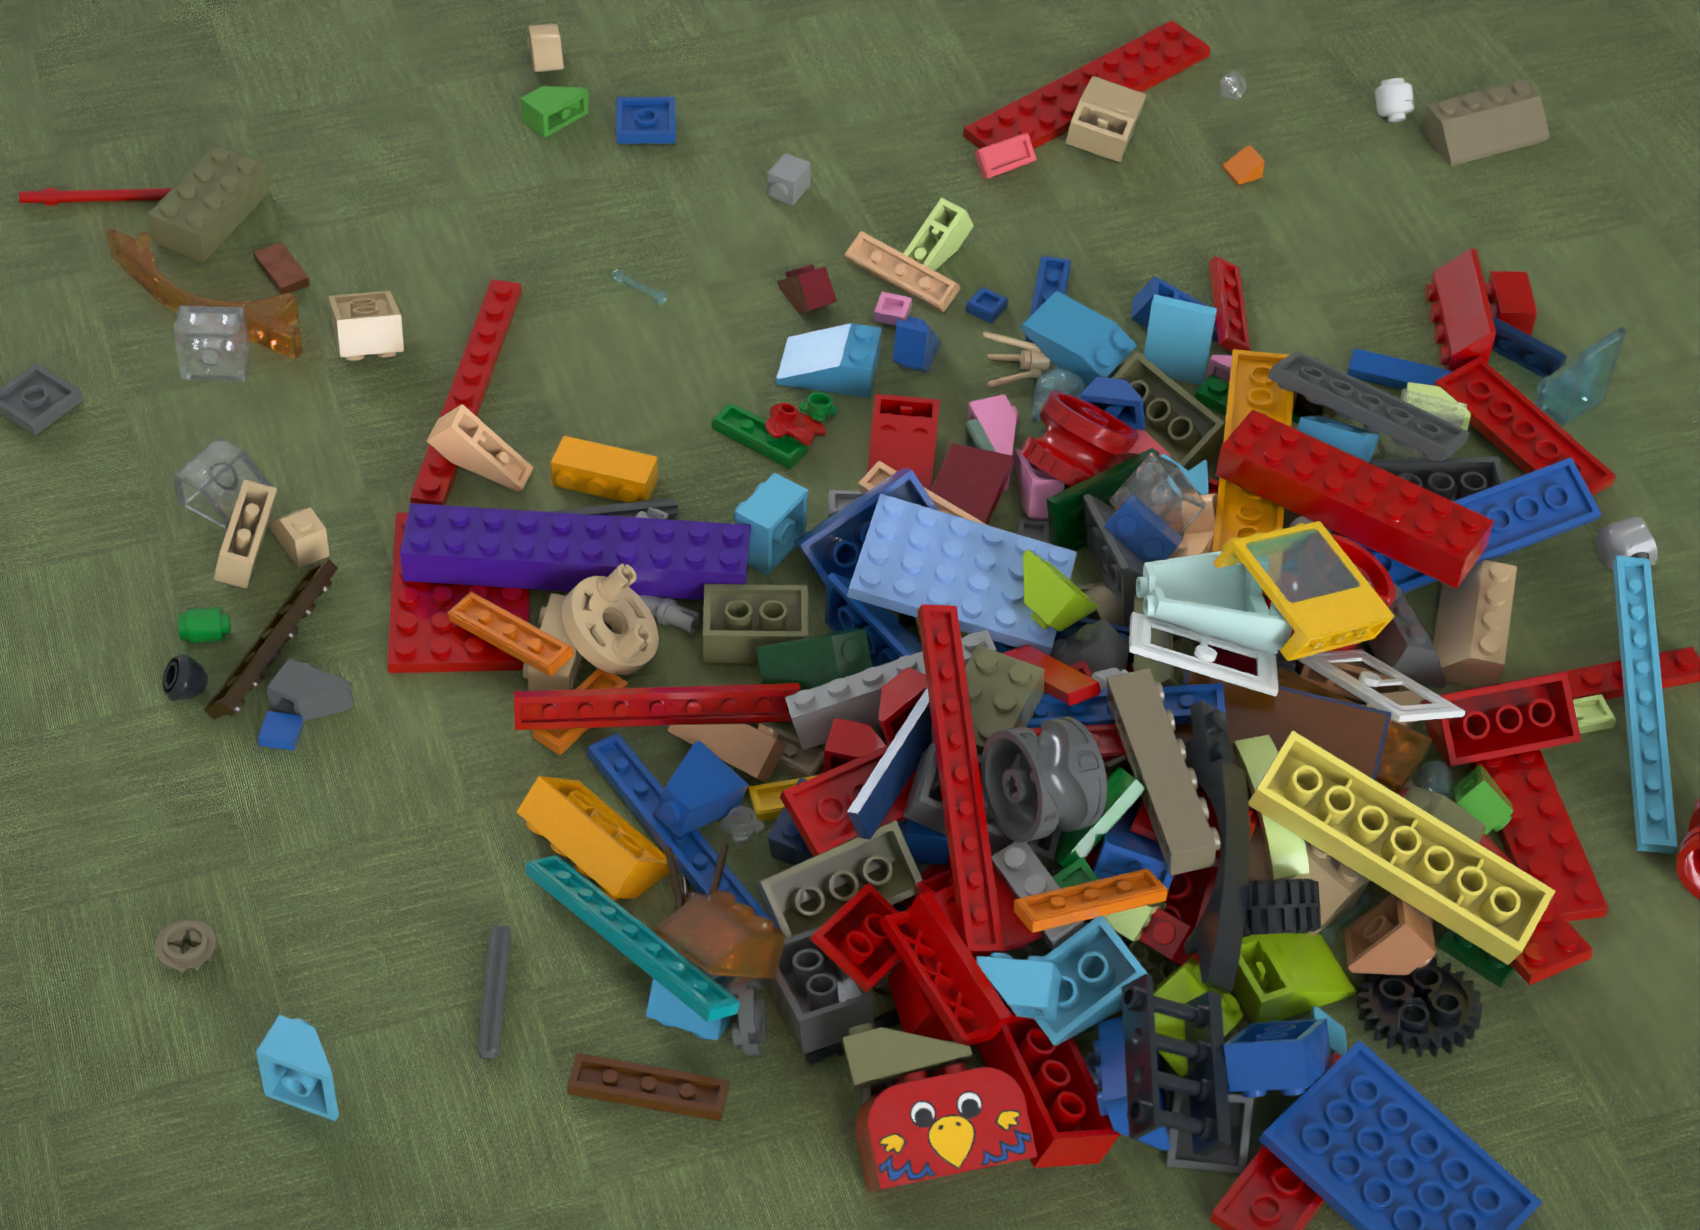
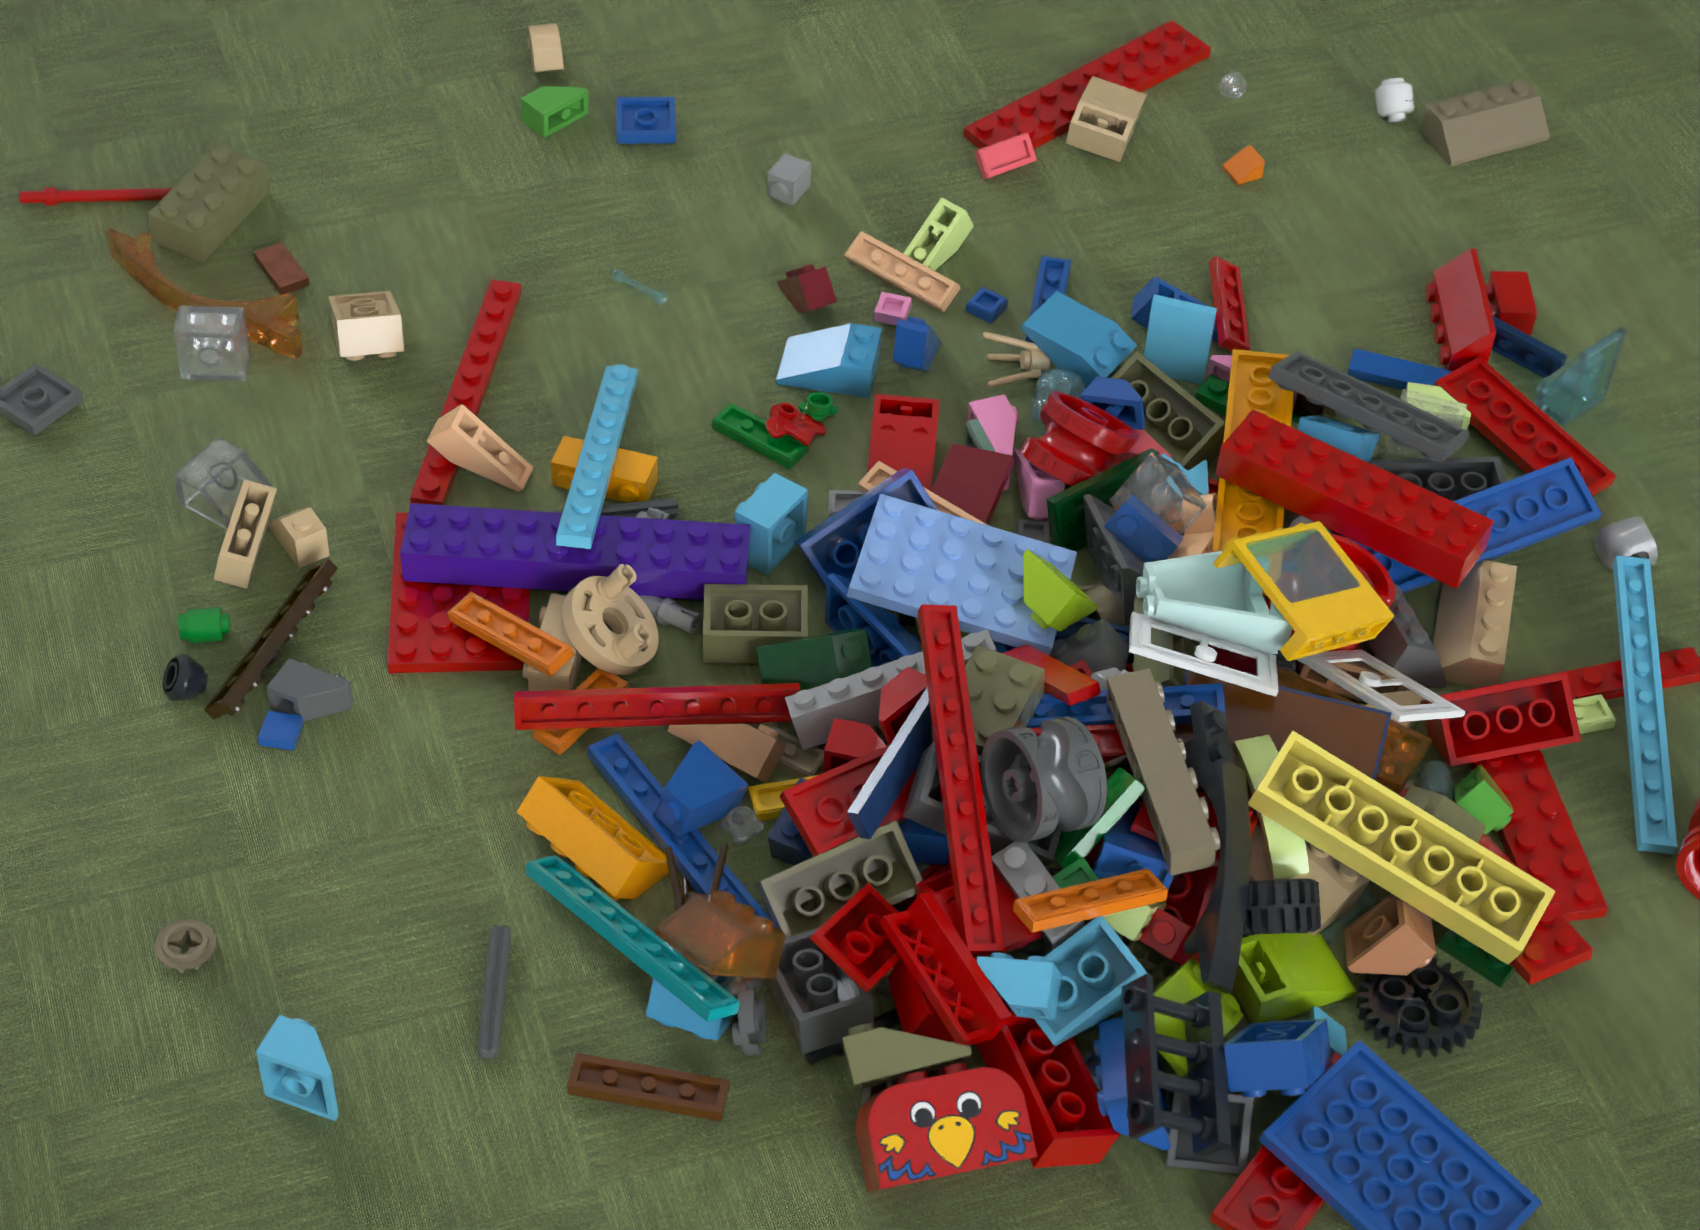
none -> medium azure plate [556,364,638,549]

